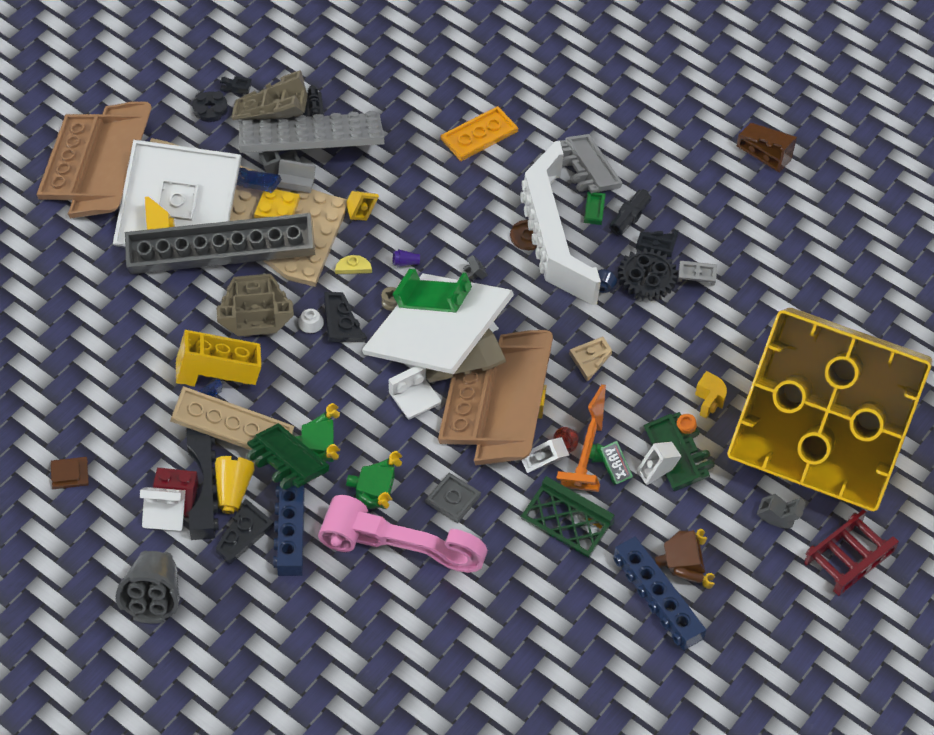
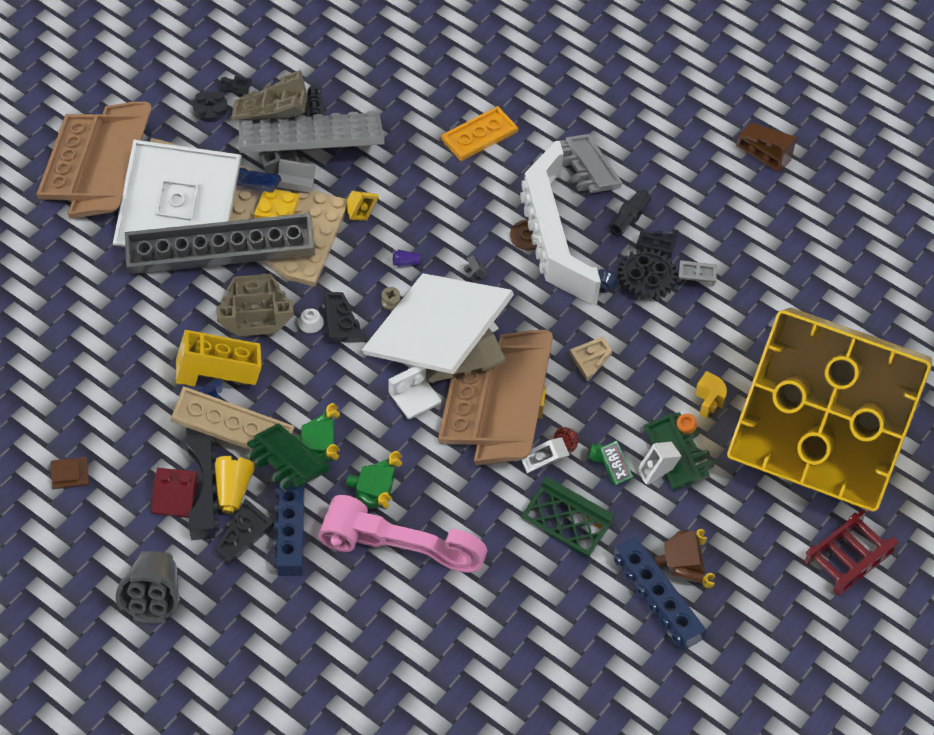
white bracket [140,487,185,531] -> none
yellow slope [145,196,175,230] -> none
light yellow plate [335,255,372,274] -> none
green panel [393,269,472,313] -> none
dark grey tile [425,473,481,524] -> none
orange piece [556,384,606,492] -> none
green tile [584,191,606,225] -> none
dark grey brick [757,494,806,528] -> none

